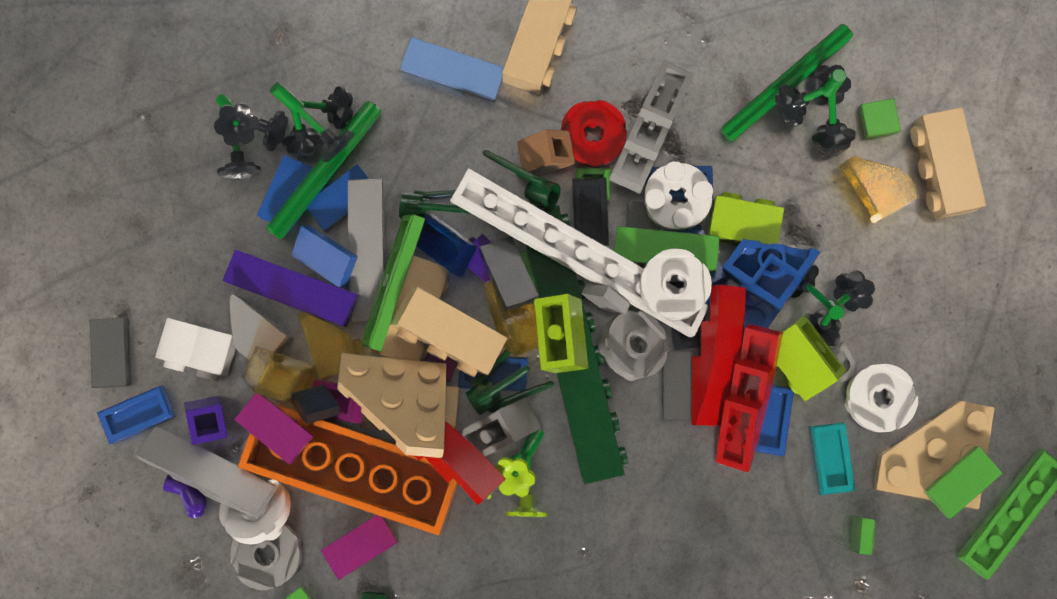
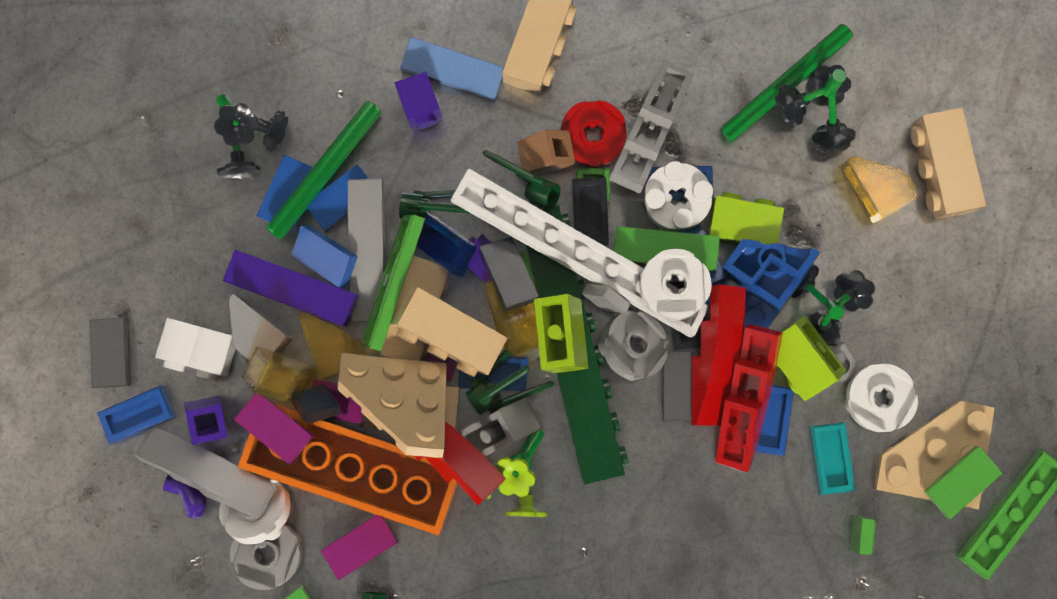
black plant [270,82,354,163] -> none
bright green tile [858,98,901,139] -> none
none -> dark purple brick [394,71,442,129]

